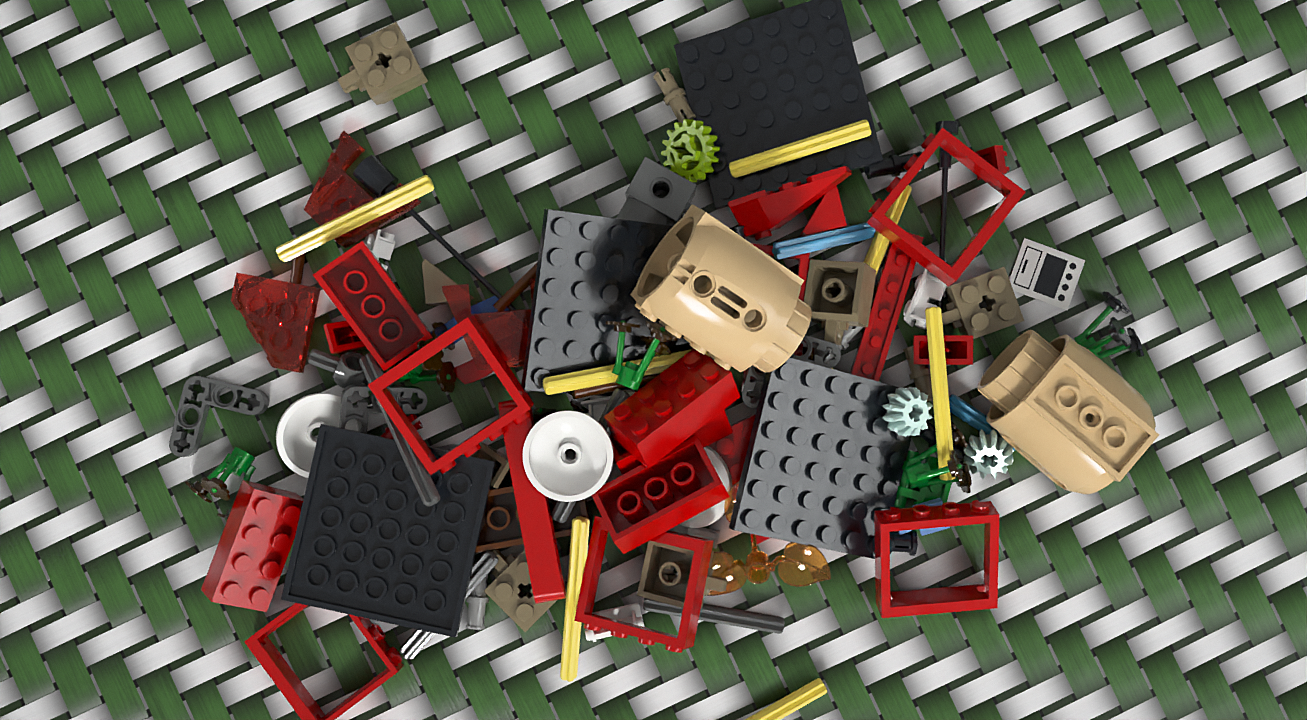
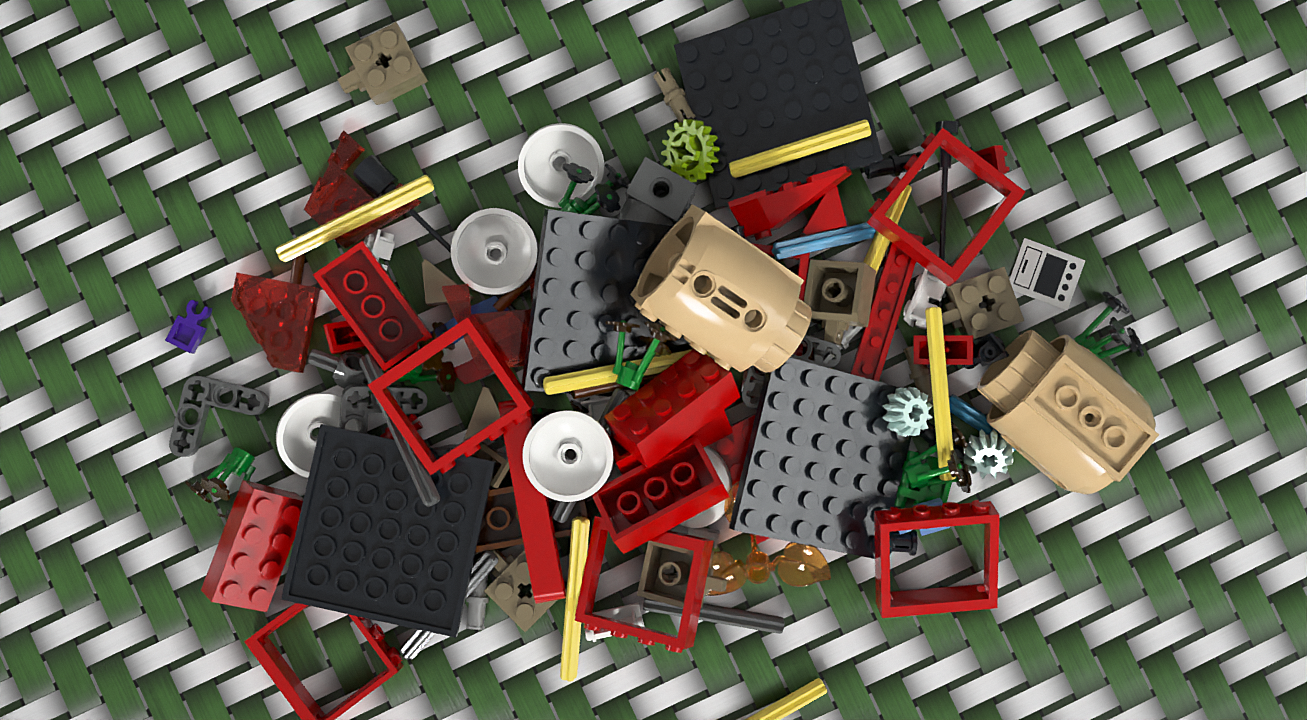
none -> dark purple plate [165,300,212,354]
none -> white dish [451,208,538,295]
none -> dark tan slope [463,387,500,441]
none -> white dish [518,123,604,208]
none -> black plant [558,163,629,215]
none -> black hinge [962,332,1010,369]

